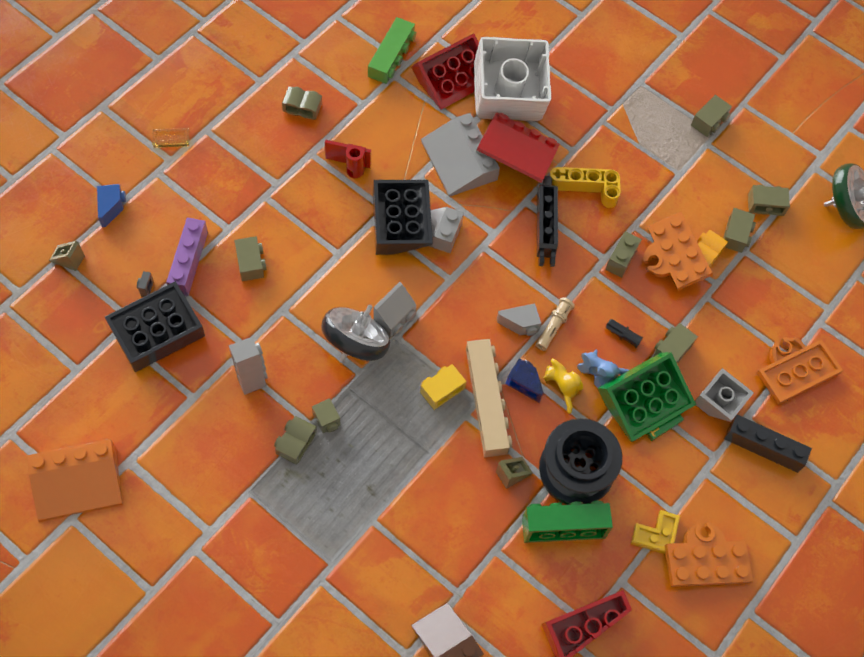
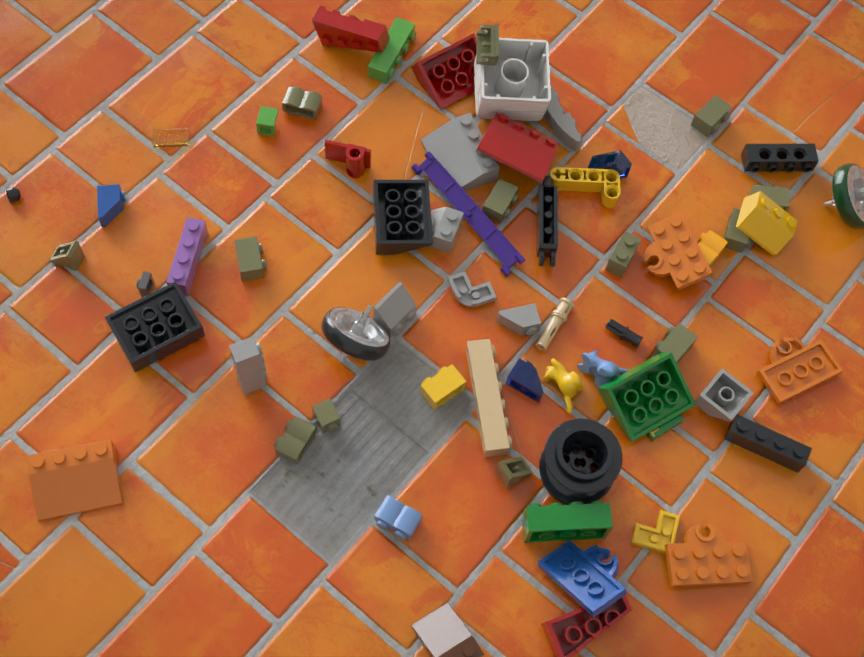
none -> black hinge [6,187,21,203]
none -> bright green panel [256,106,278,136]
none -> red wedge [312,5,390,53]
none -> medium blue brick [374,495,423,540]
none -> dark purple piece [411,151,525,277]
none -> light grey plate [447,272,497,307]
none -> olive hinge [476,24,499,66]
none -> olive brick [482,179,519,224]
none -> blue plate [538,540,626,617]
none -> light grey slope [544,86,582,151]
none -> clear blue slope [588,150,632,179]
none -> yellow slope [736,191,798,256]
none -> black brick [741,144,819,172]

